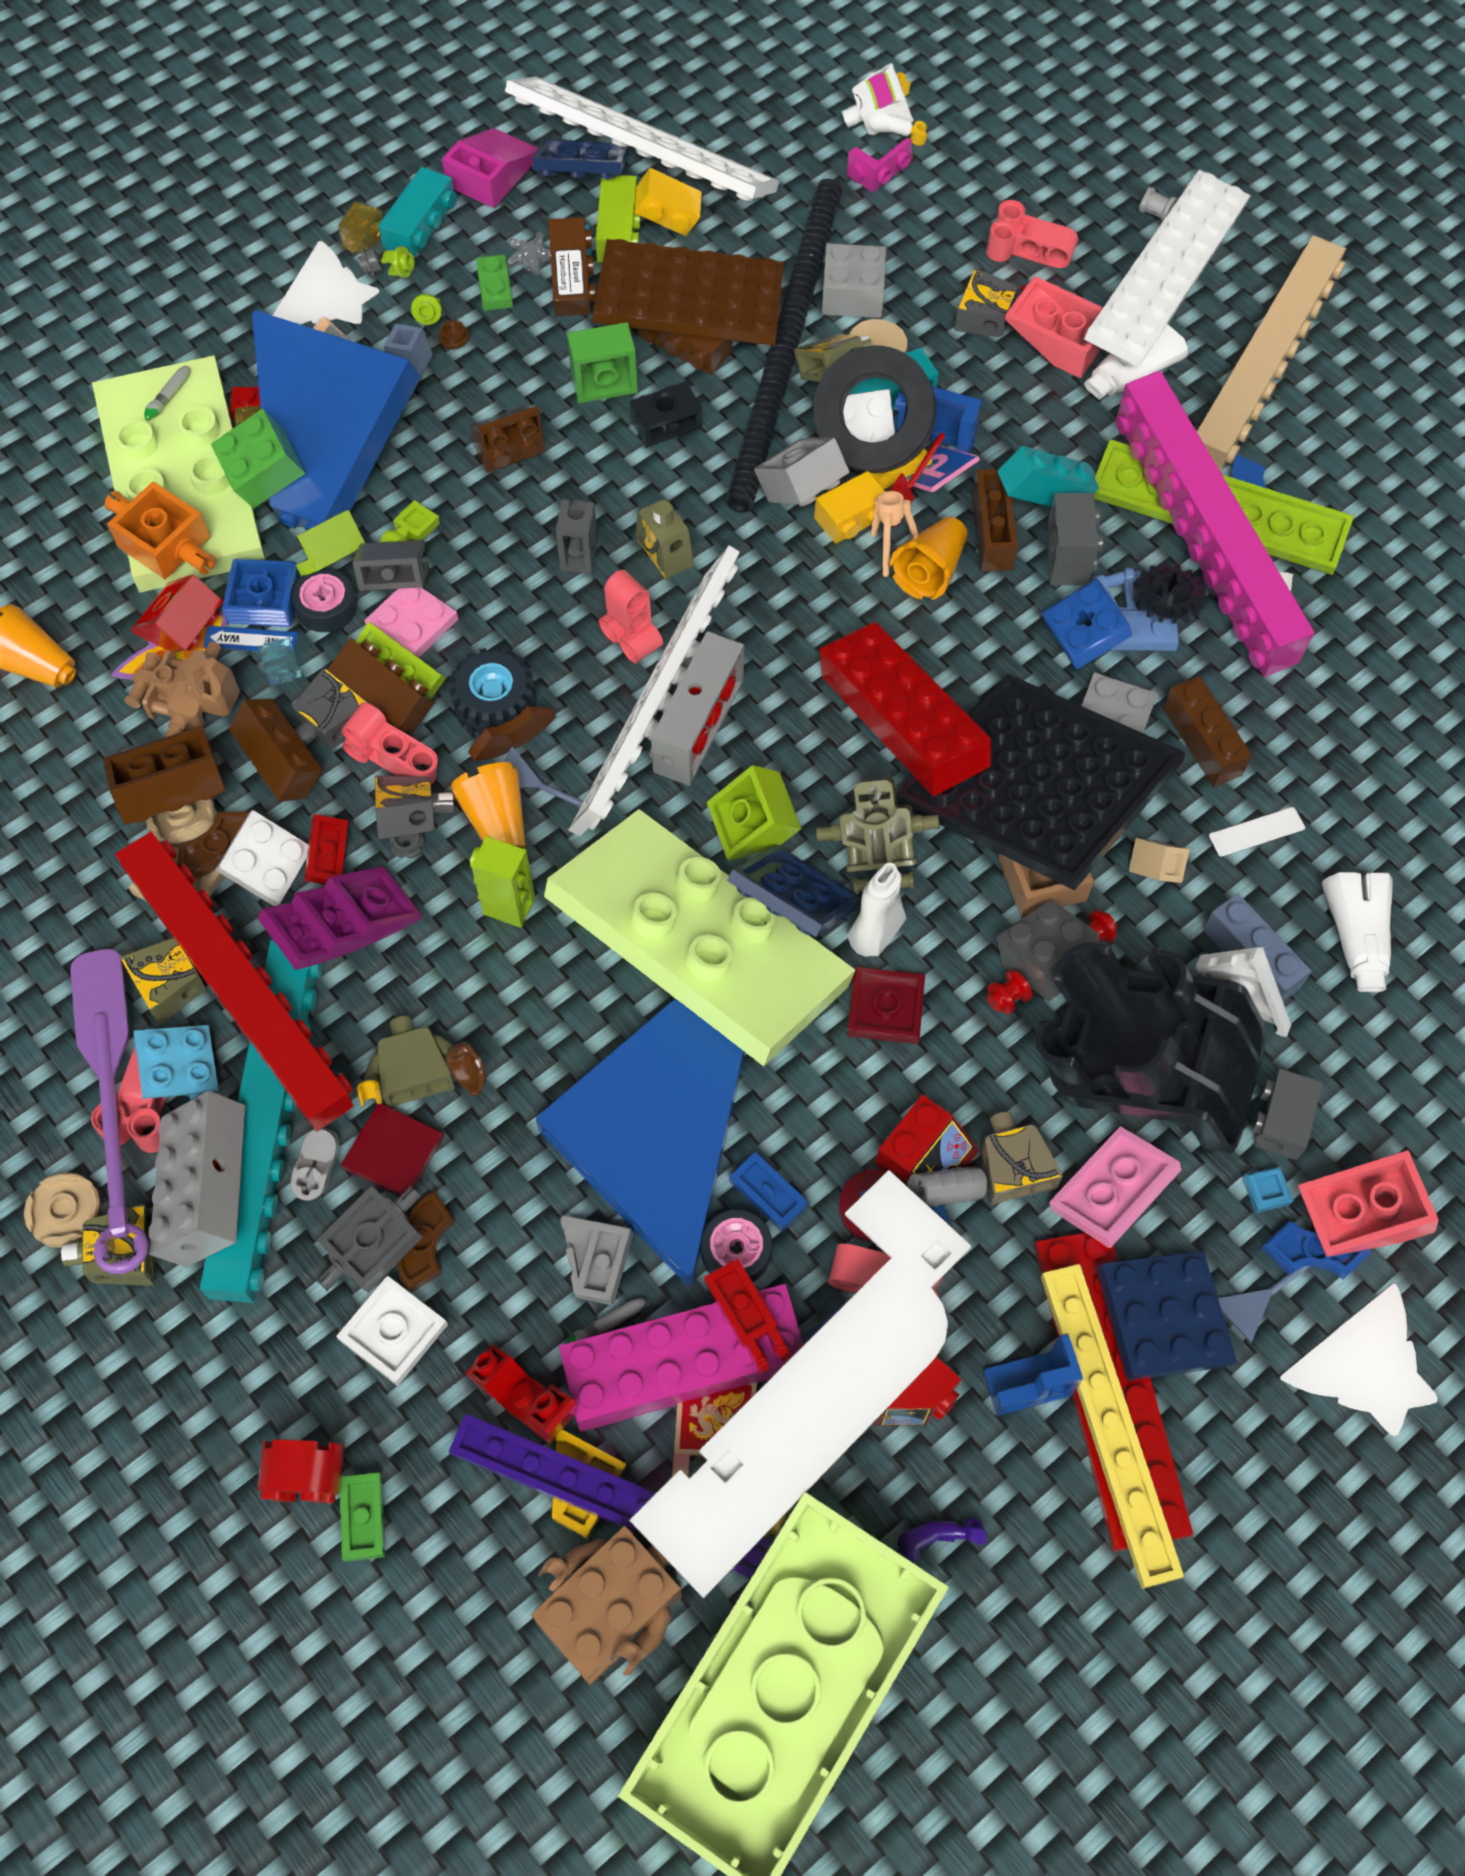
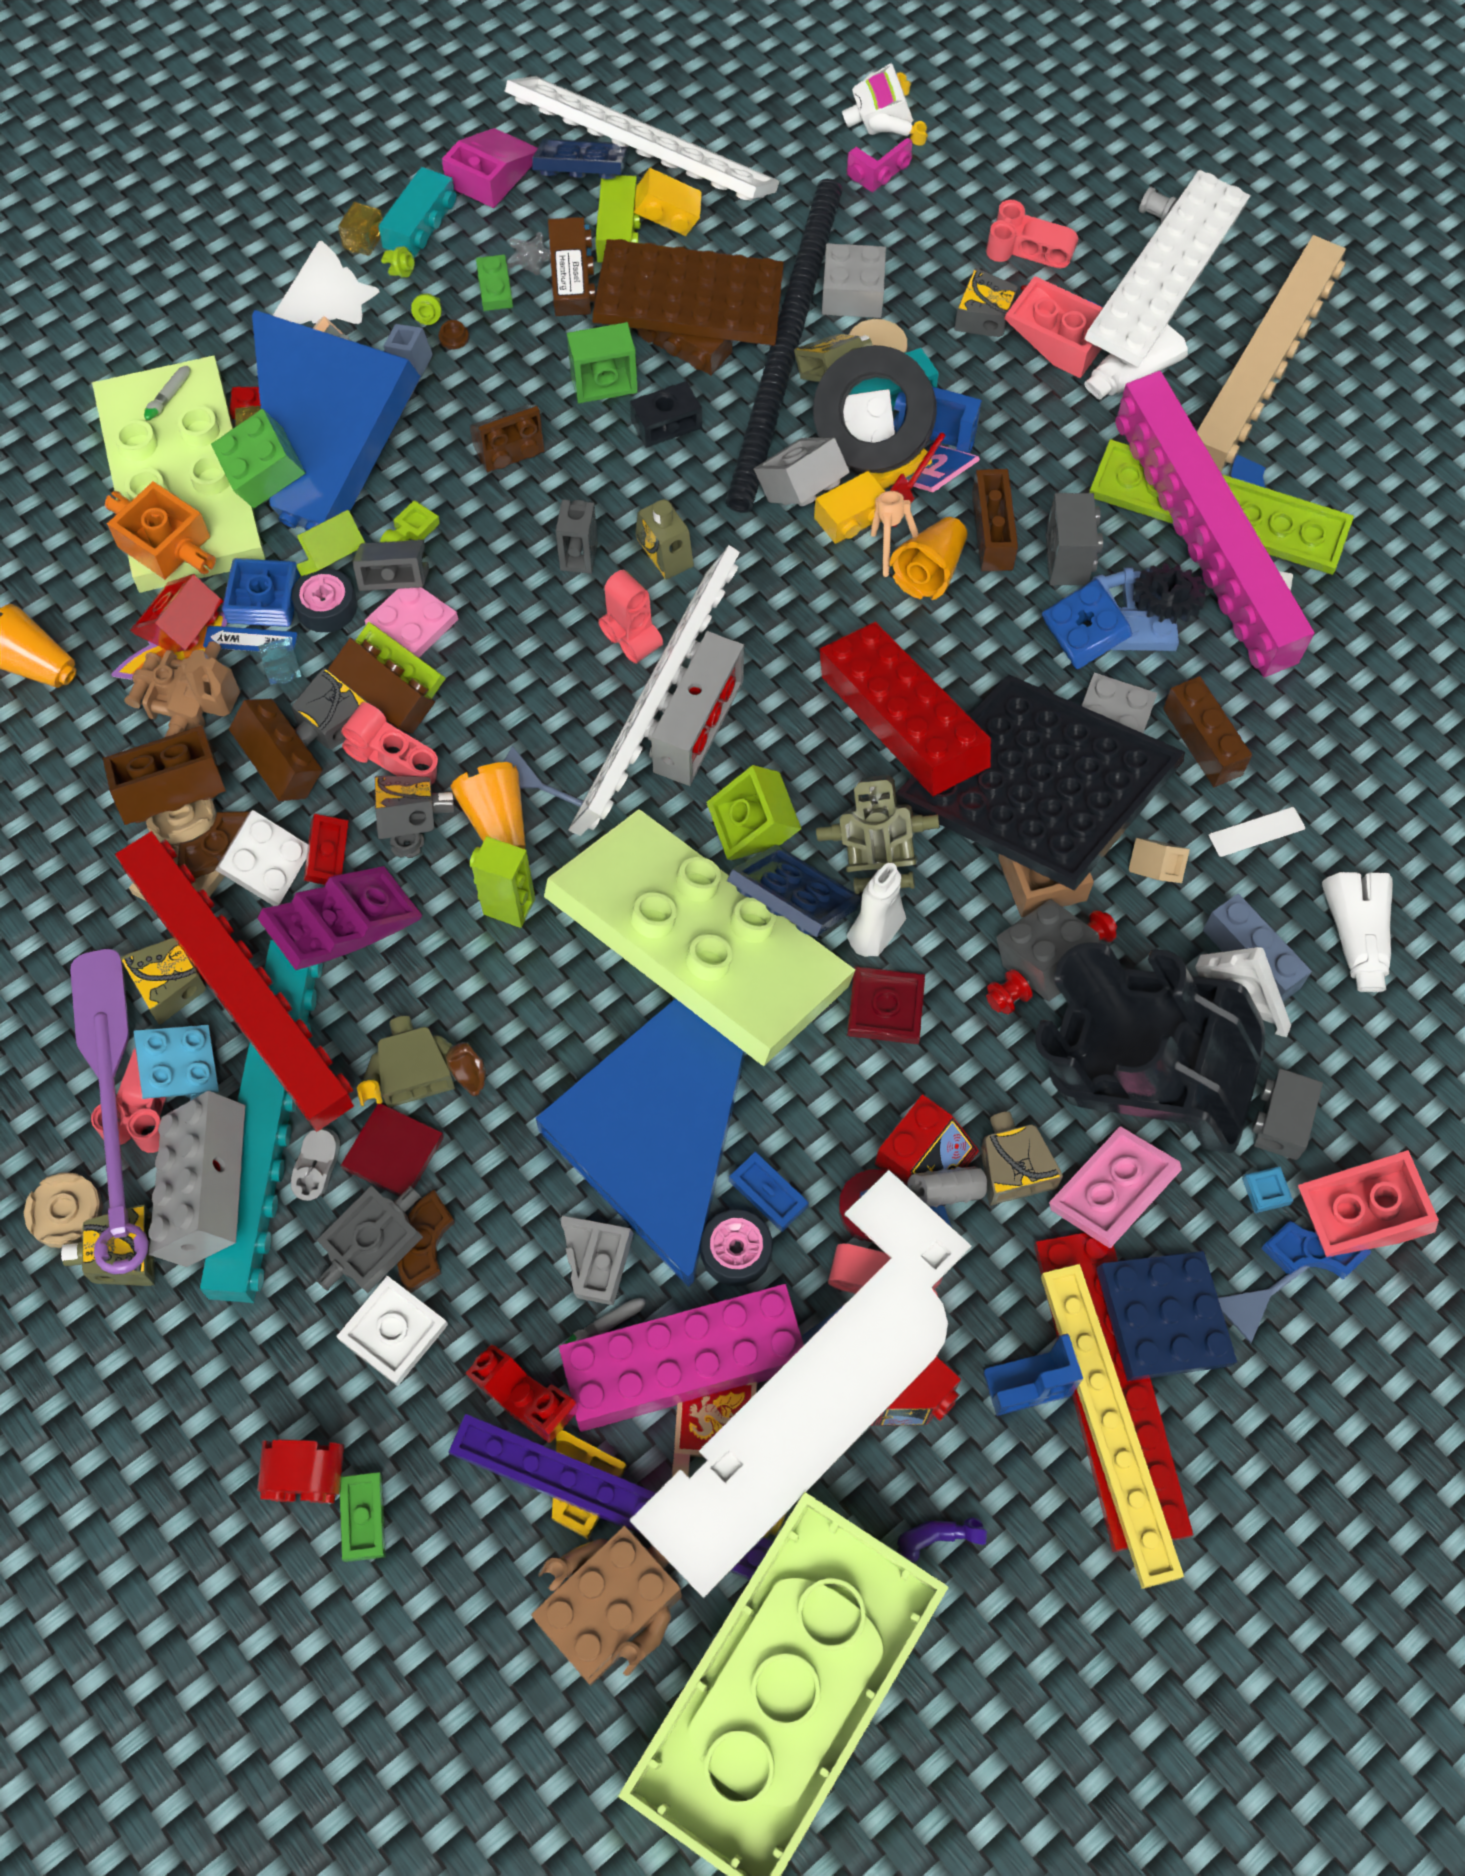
dark grey plate [358,247,384,277] -> none
black wheel [449,647,537,736] -> none
reddish brown tile [468,706,557,760] -> none
red hinge [704,1258,791,1374] -> none
teal brick [997,446,1099,507] -> none
white sticker [1280,1283,1438,1436] -> none

